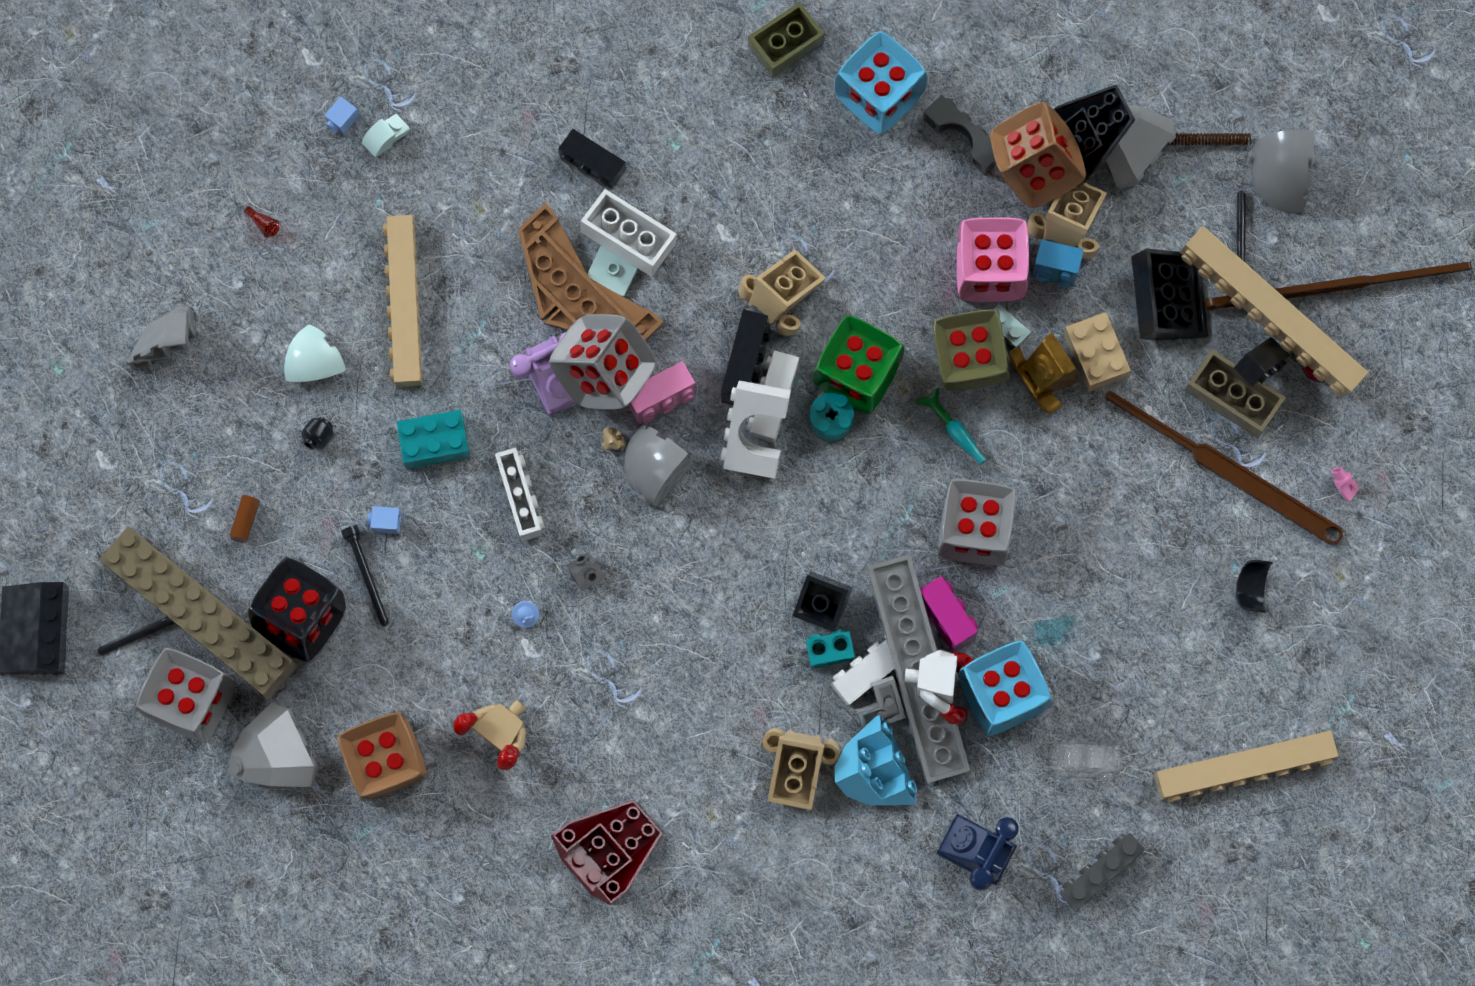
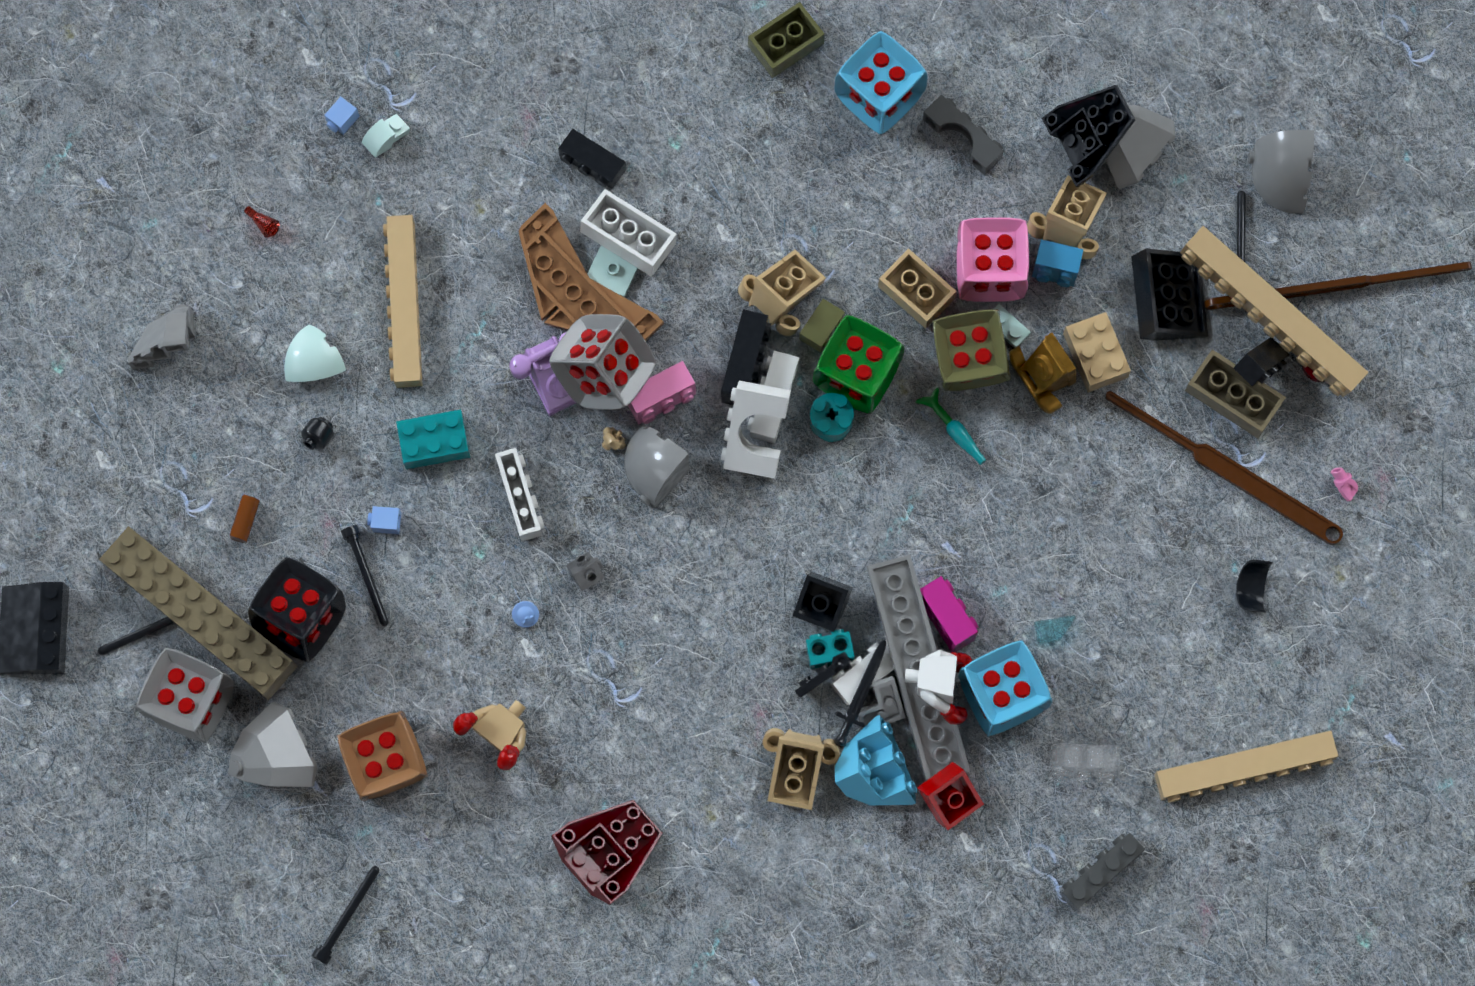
dark blue piece [936,814,1019,891] -> none
light grey piece [938,479,1016,565] -> none
medium nougat piece [990,102,1086,208] -> none
reddish brown piece [1168,133,1252,146] -> none
none -> black piece [311,866,380,965]
none -> black hinge [795,651,852,698]
none -> olive brick [799,299,845,353]
none -> black sword [834,640,886,747]
none -> tan brick [878,248,957,329]
none -> red brick [917,762,984,830]

